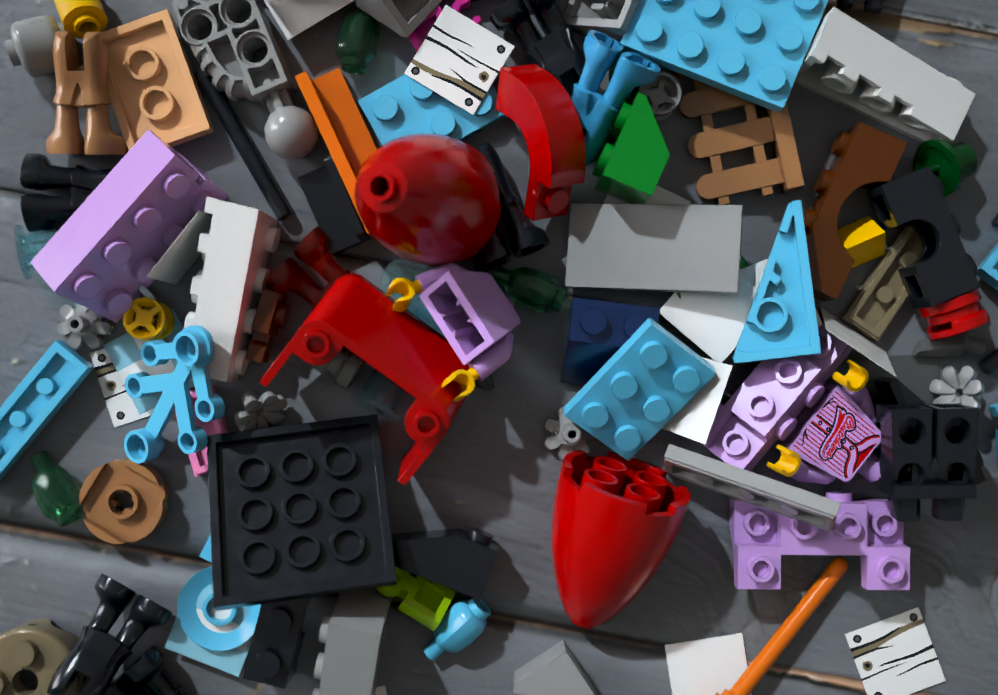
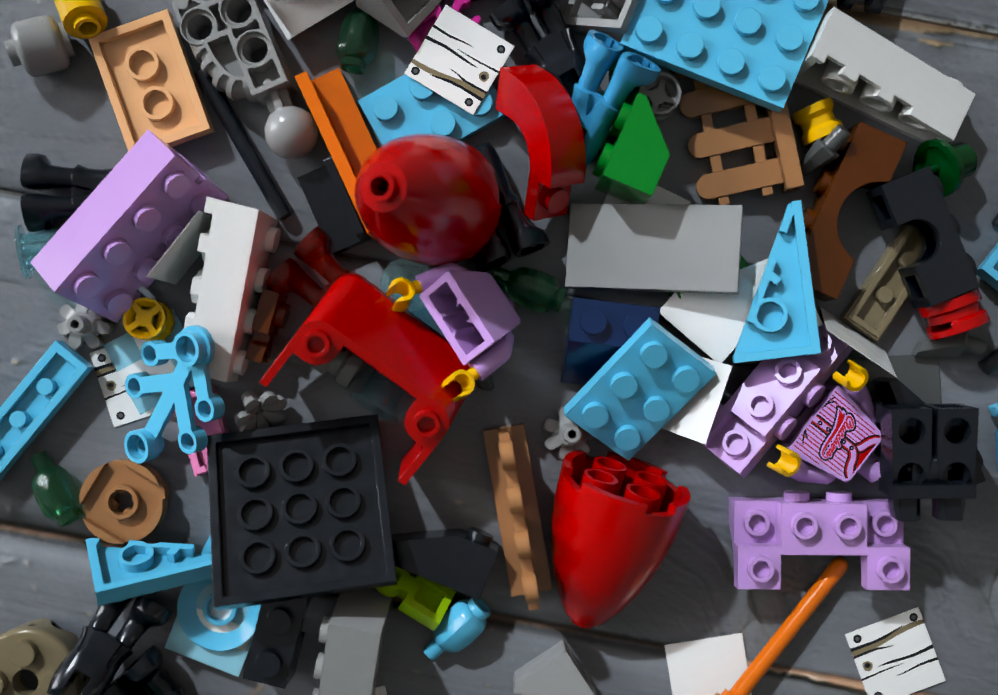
medium nougat piece [46,31,128,155] -> none
light grey tile [664,444,841,532] -> none
yellow slope [838,216,886,269] -> none
light grey plant [929,365,985,410] -> none
none -> medium azure wing [85,538,212,606]
none -> medium nougat fence [483,423,553,611]
none -> yellow wheel [791,97,844,147]
none -> dark grey bar [800,124,852,176]

